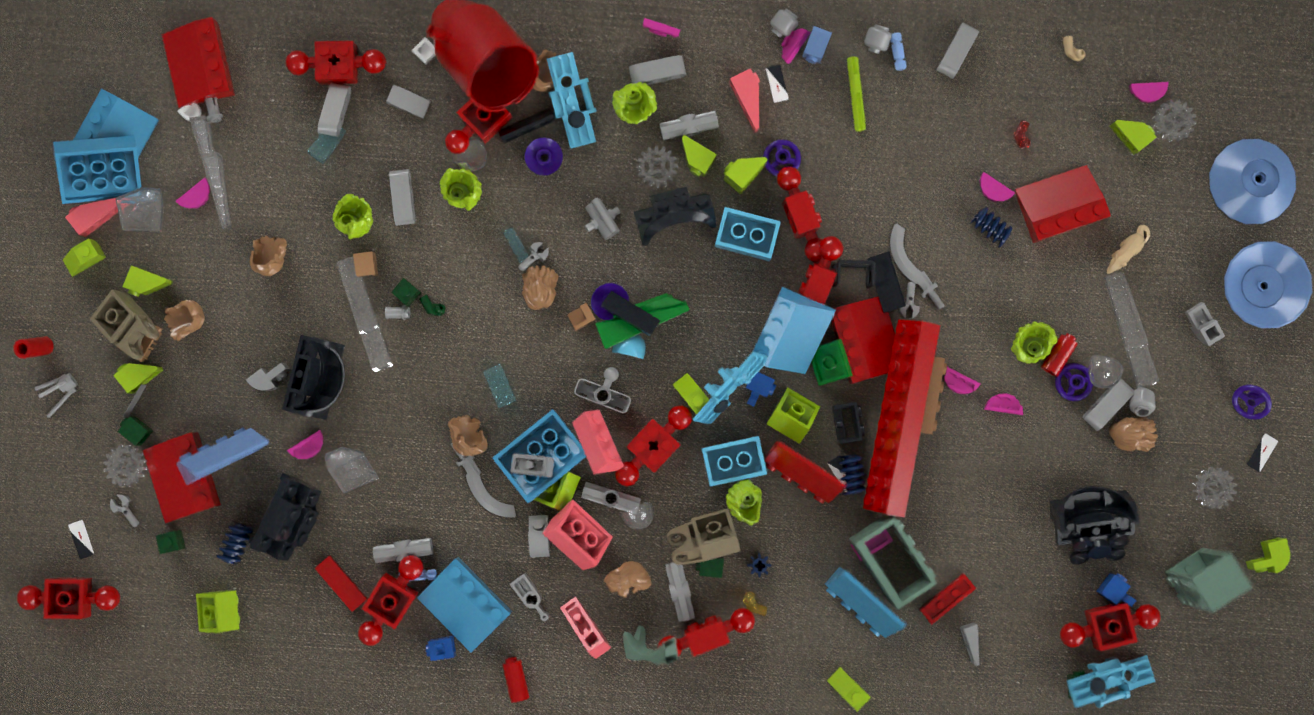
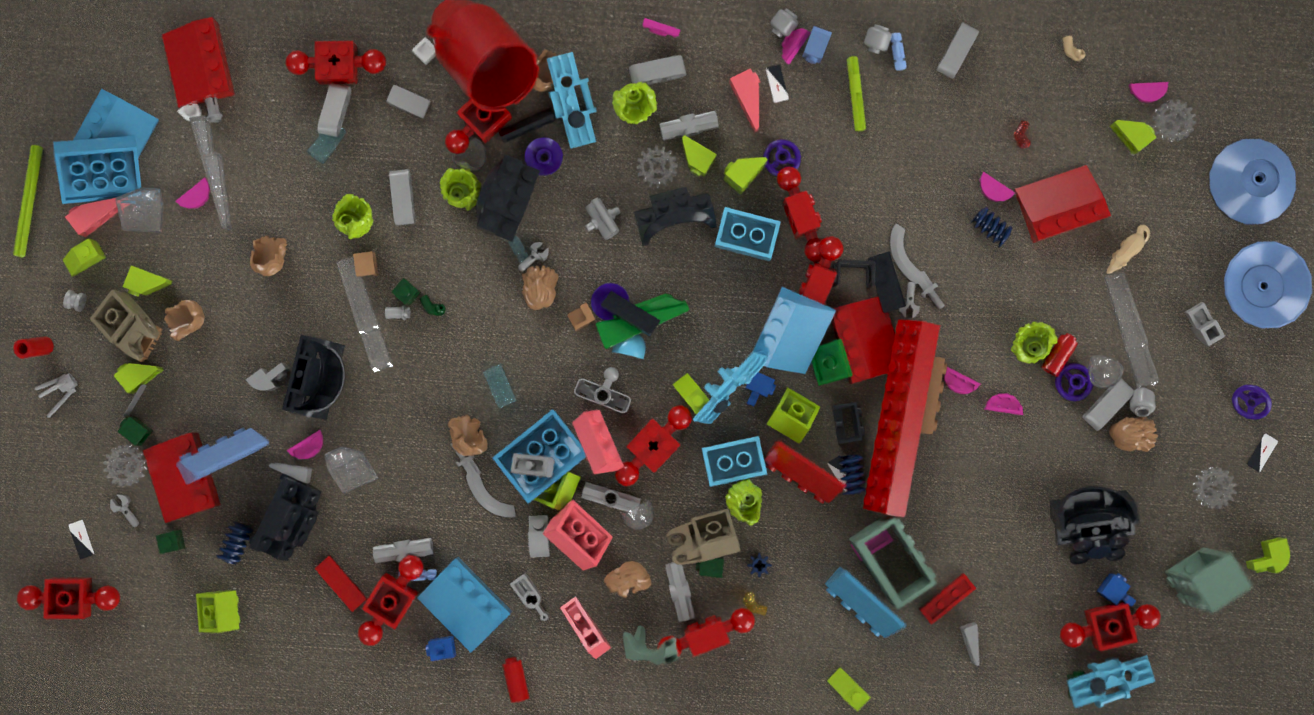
none -> lime axle [13,145,43,257]
none -> light grey wheel [63,290,87,312]
none -> light grey slope [269,463,312,483]
none -> black piece [476,154,540,242]

